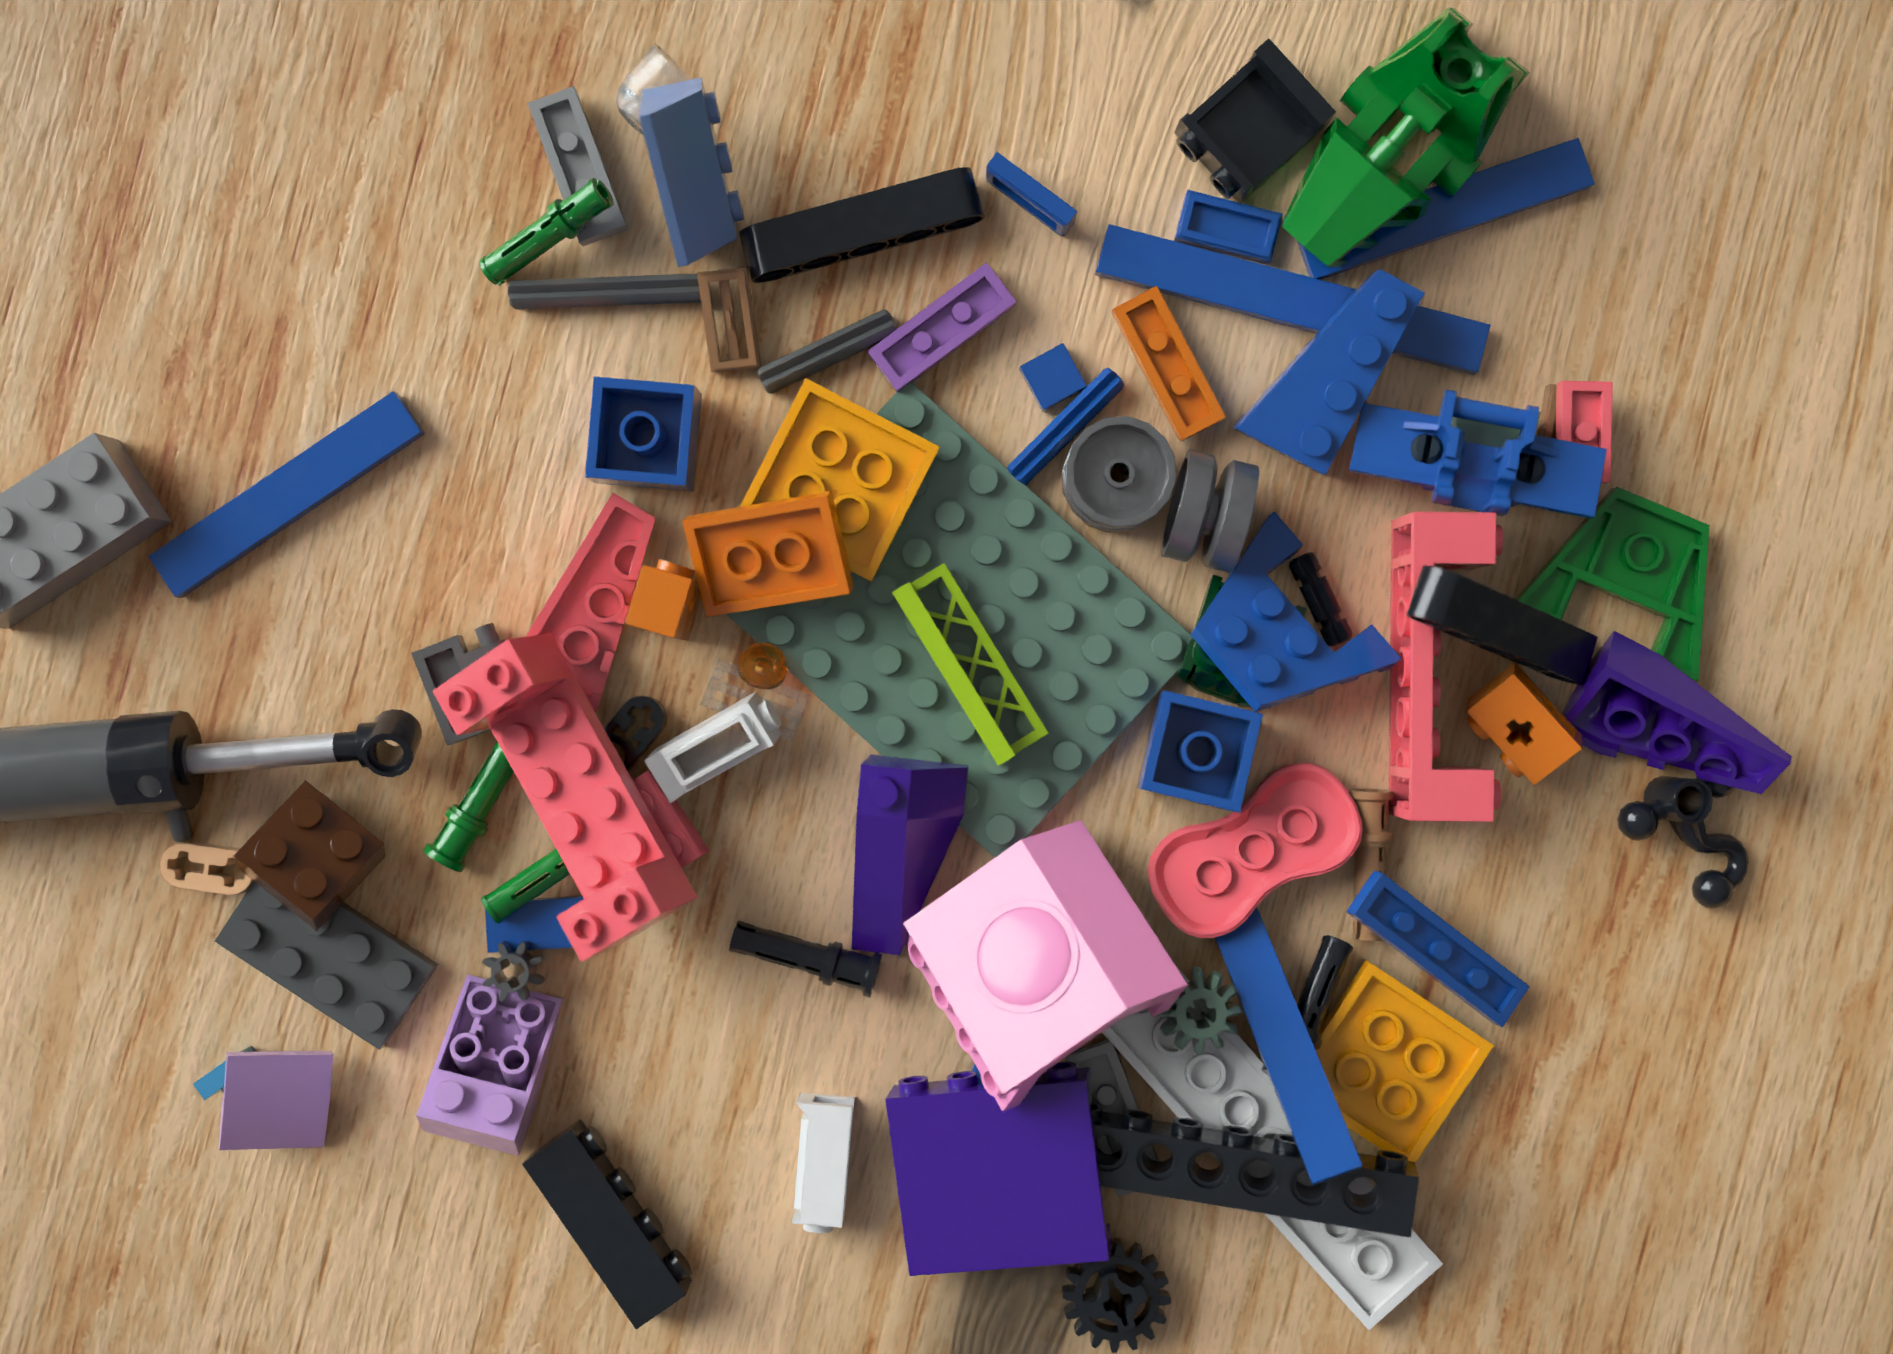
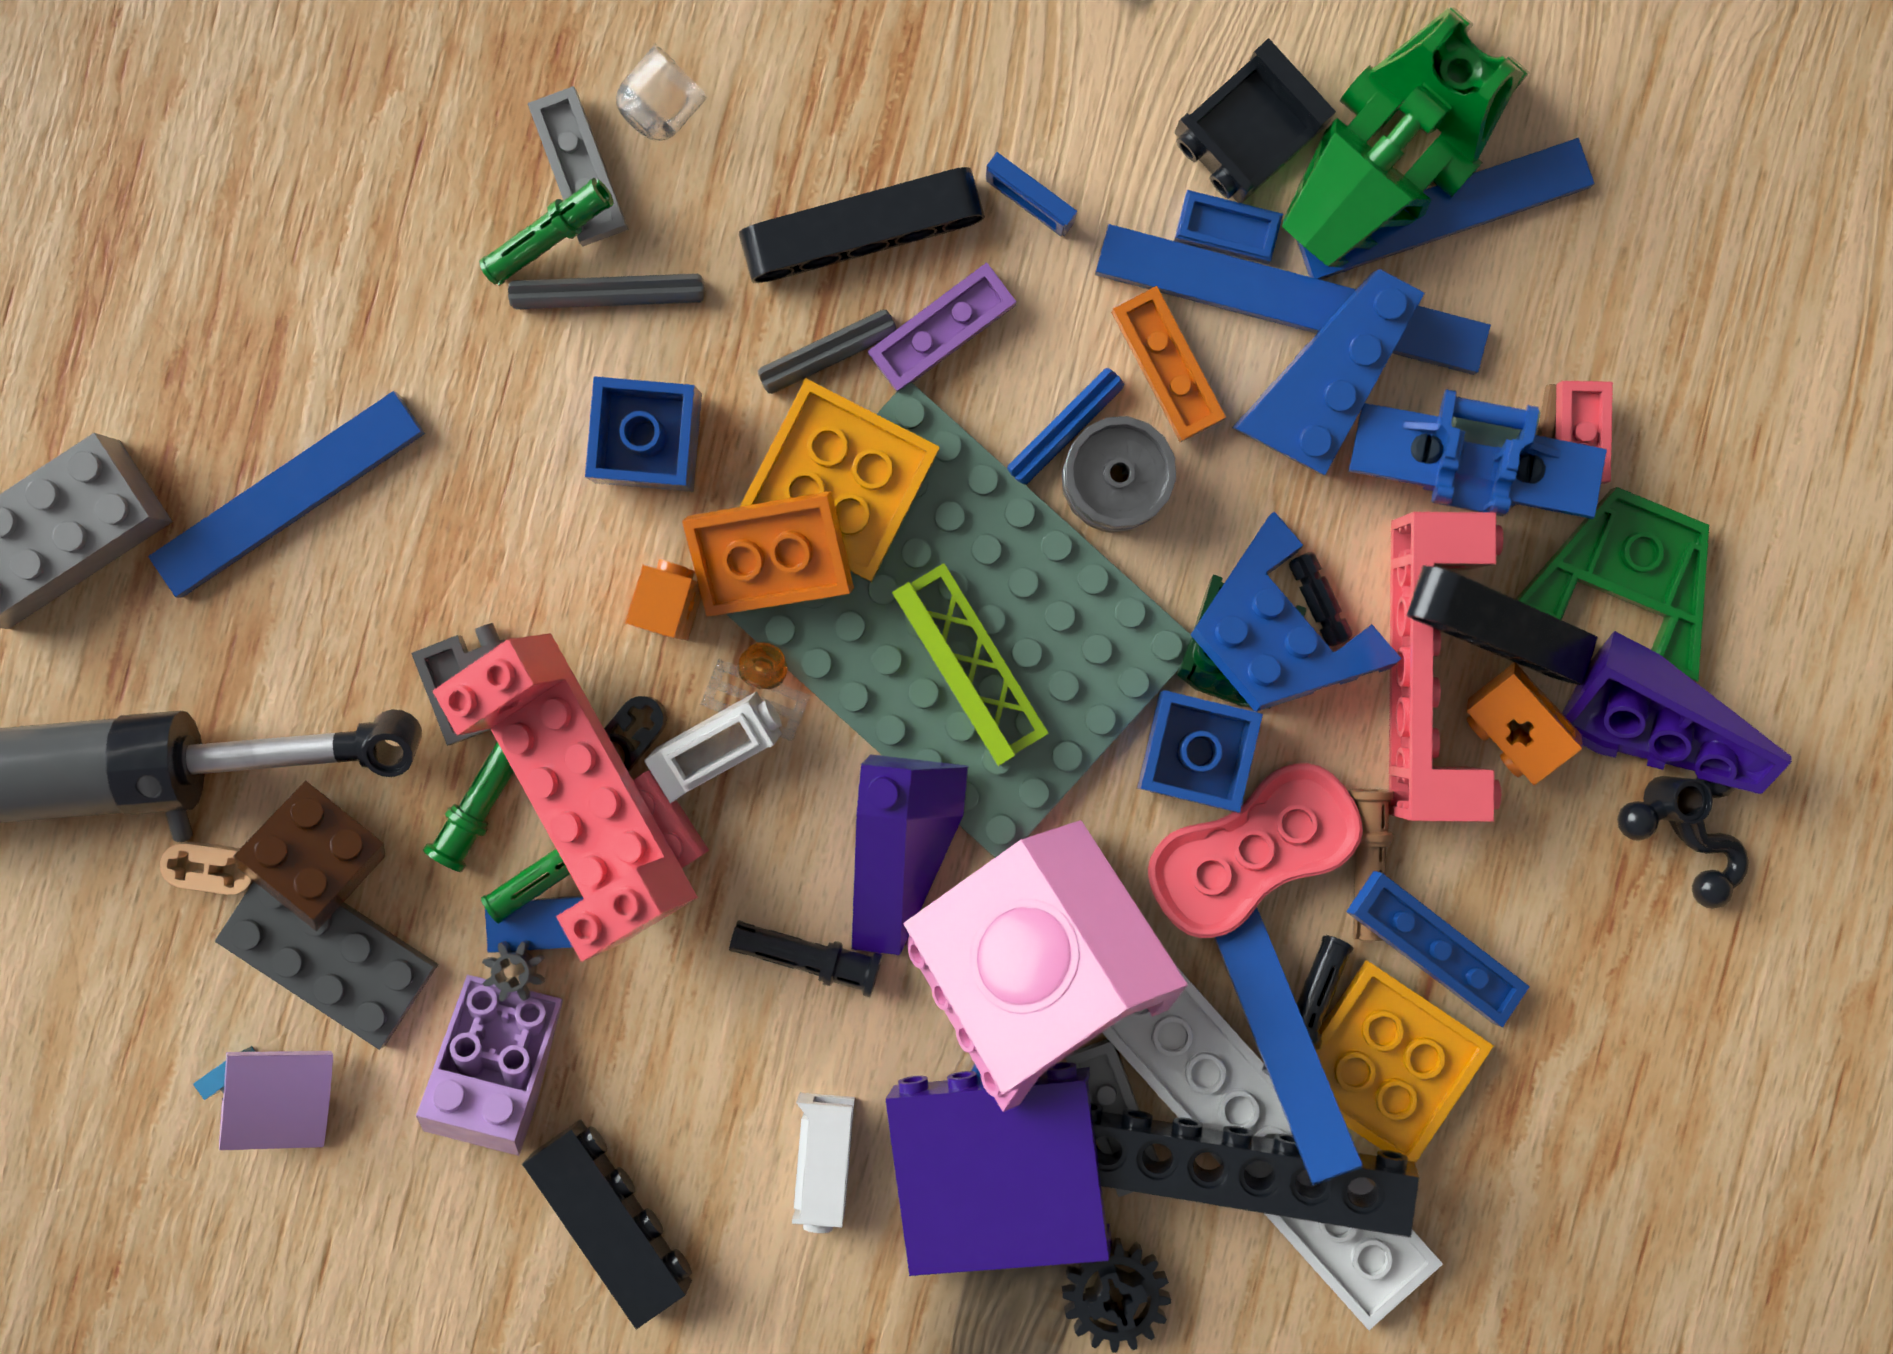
coral wing [526,492,656,713] -> none
medium blue slope [639,77,744,267] -> none
medium nougat tile [697,266,761,373] -> none
blue tile [1019,343,1087,412] -> none
sand green gear [1157,966,1242,1054] -> none
flat silver wheel [1161,449,1259,573] -> none

